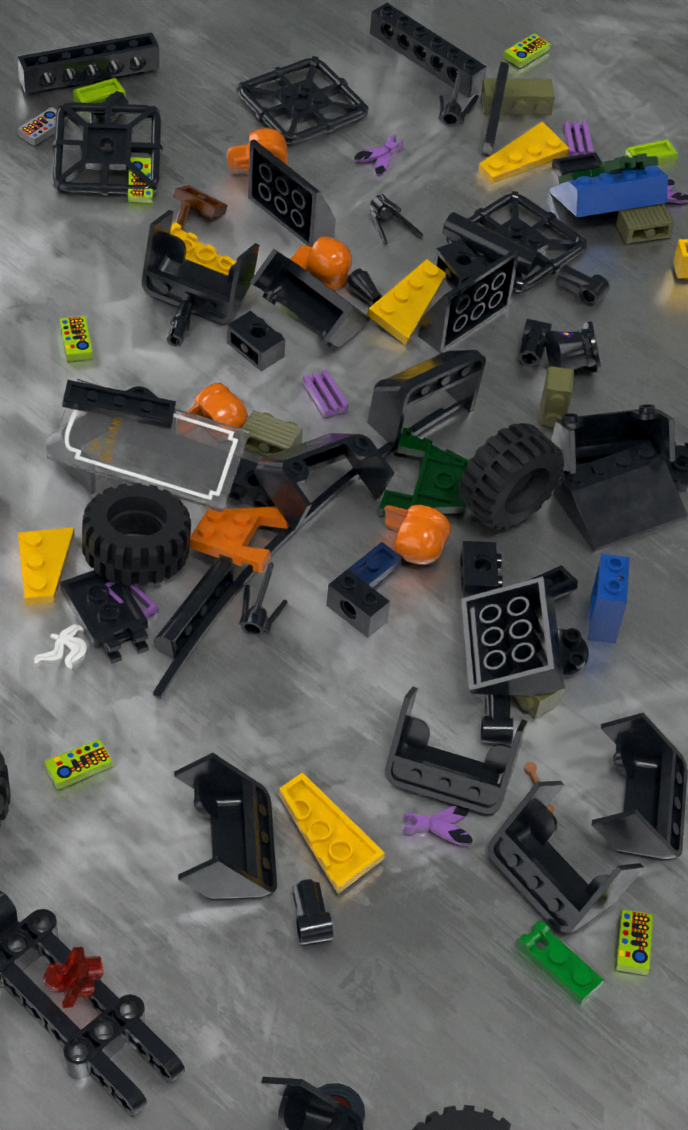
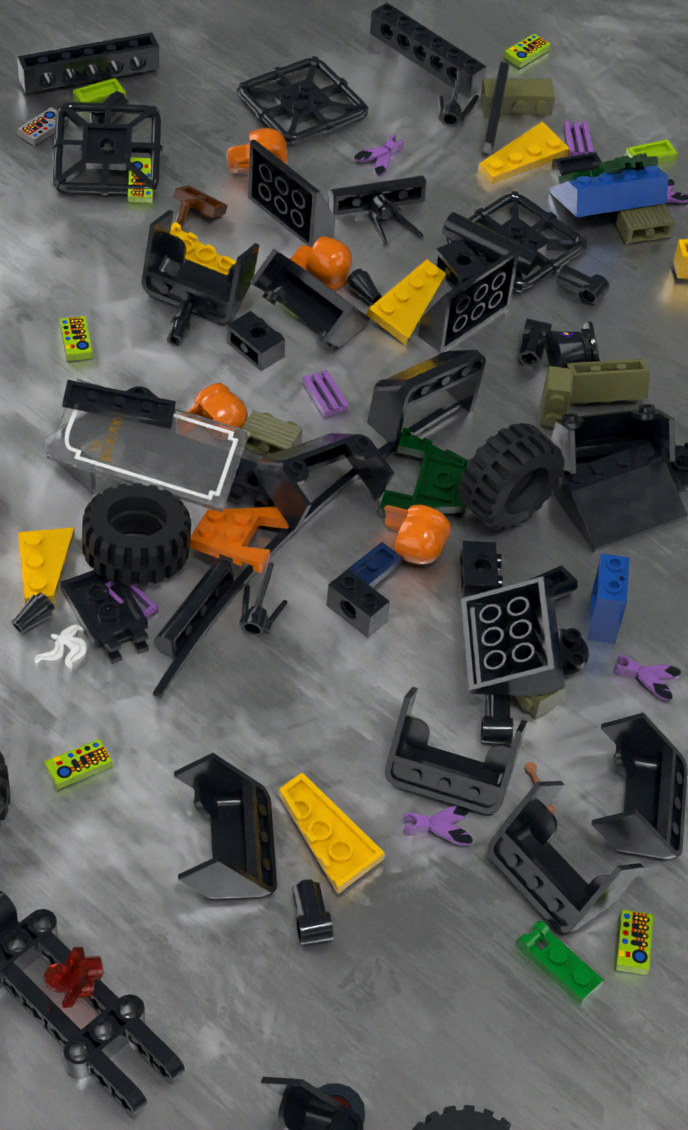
none -> black cone [11,592,55,634]
none -> black brick [328,175,426,215]
none -> olive brick [567,358,650,405]
none -> medium lavender piece [613,655,681,701]

